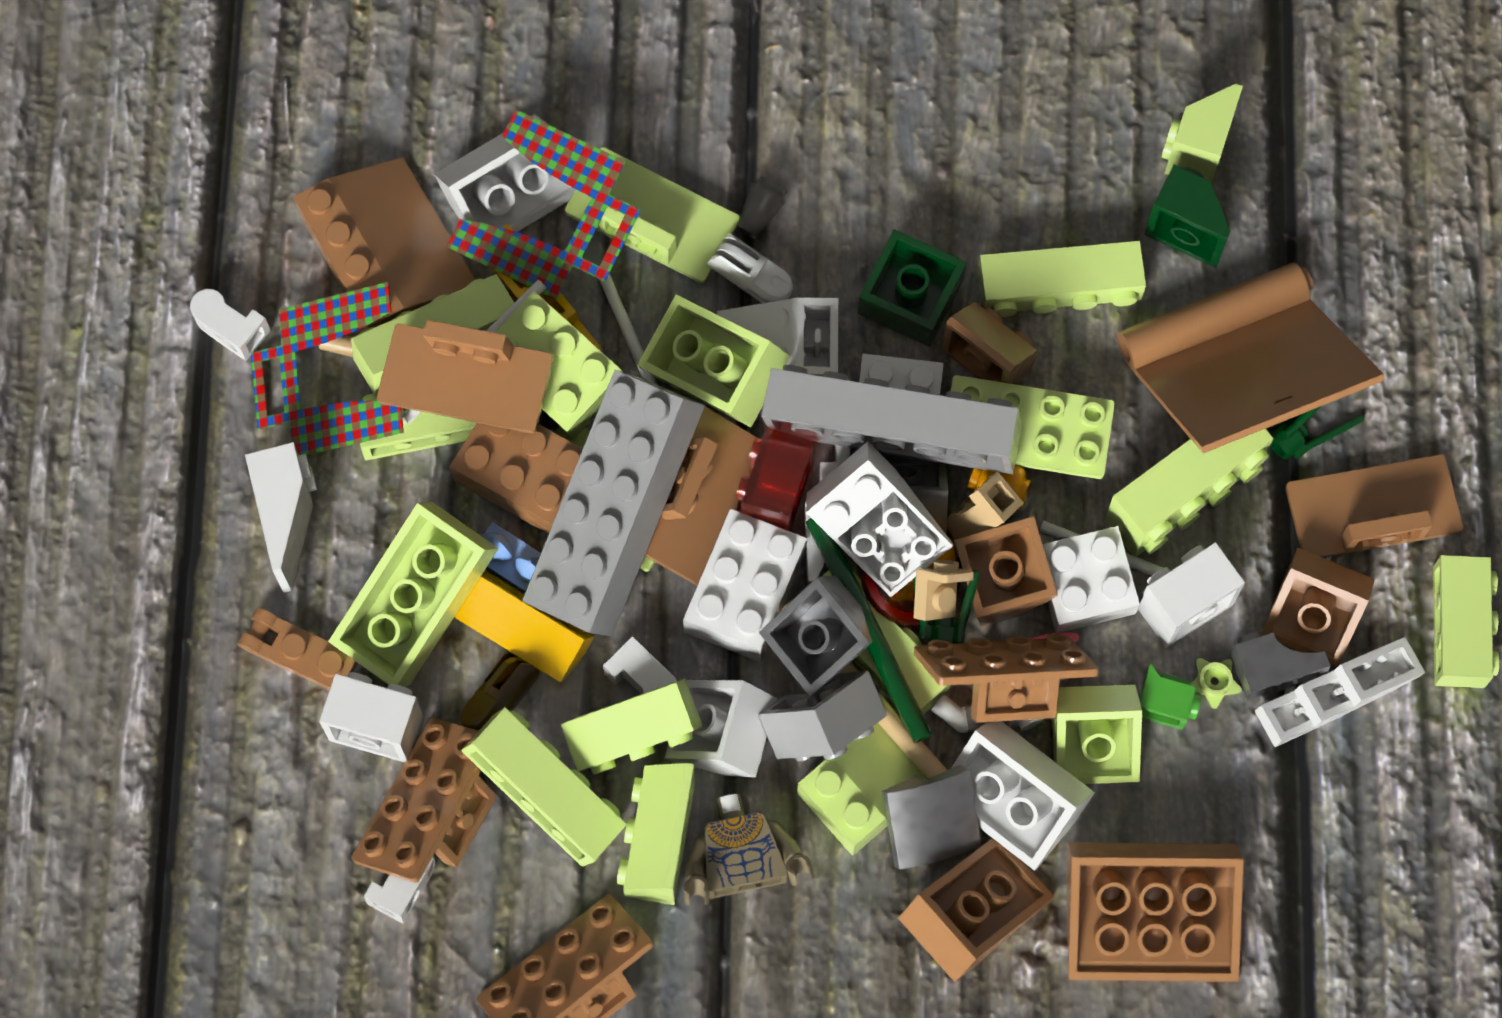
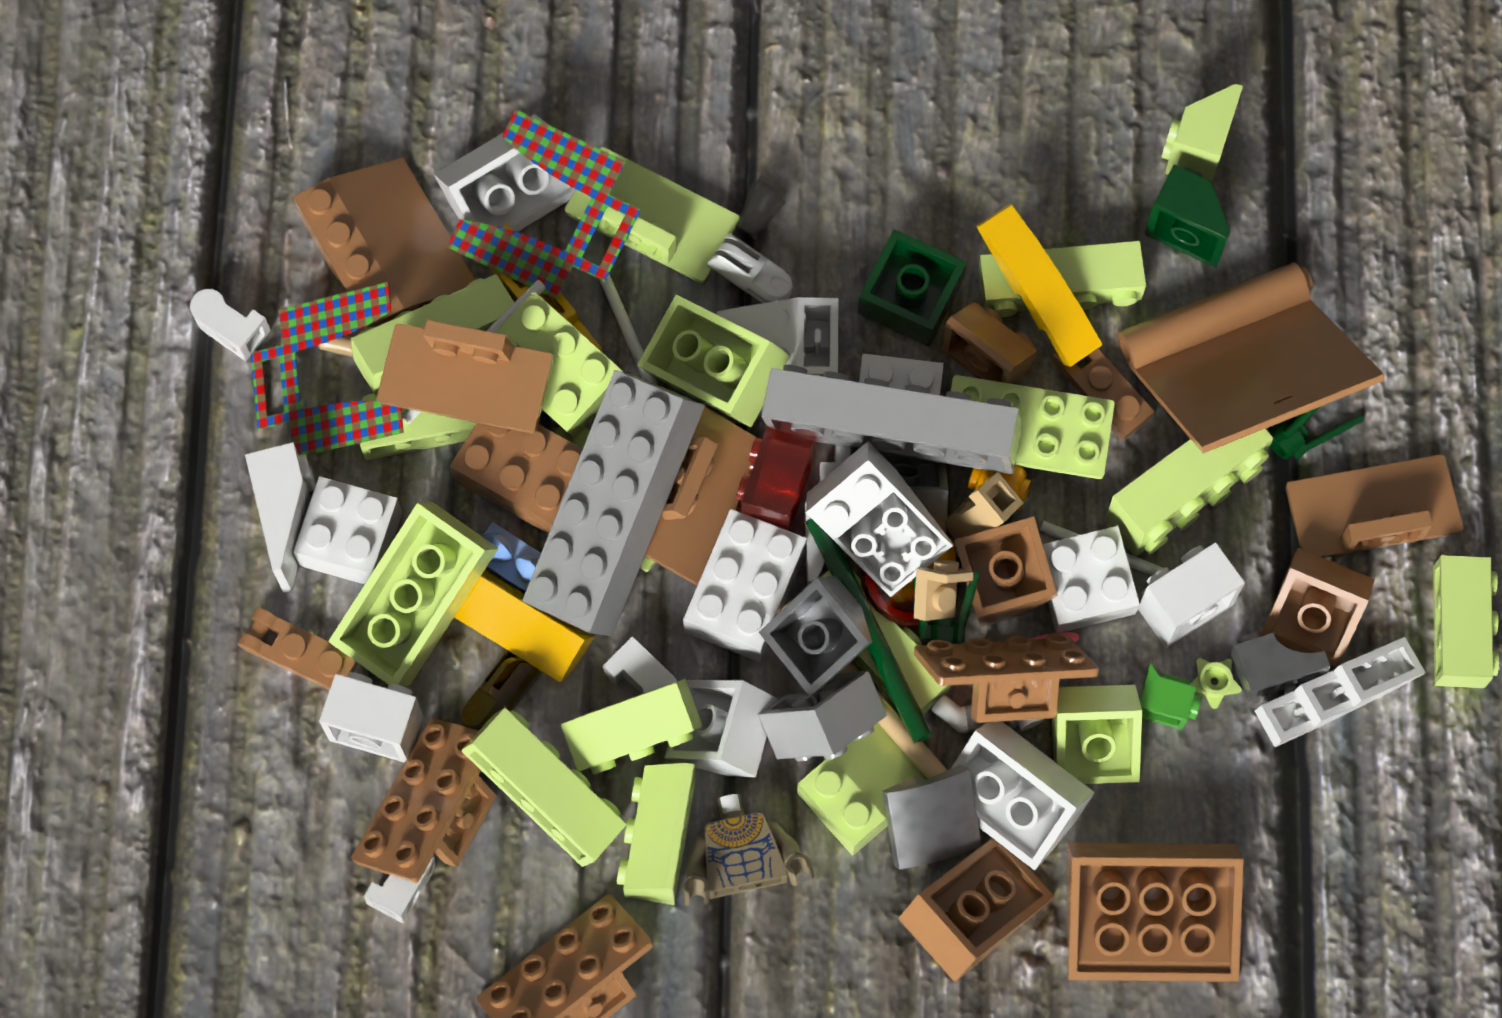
none -> white brick [293,476,402,584]
none -> yellow slope [976,204,1103,367]
none -> medium nougat plate [1050,348,1155,441]

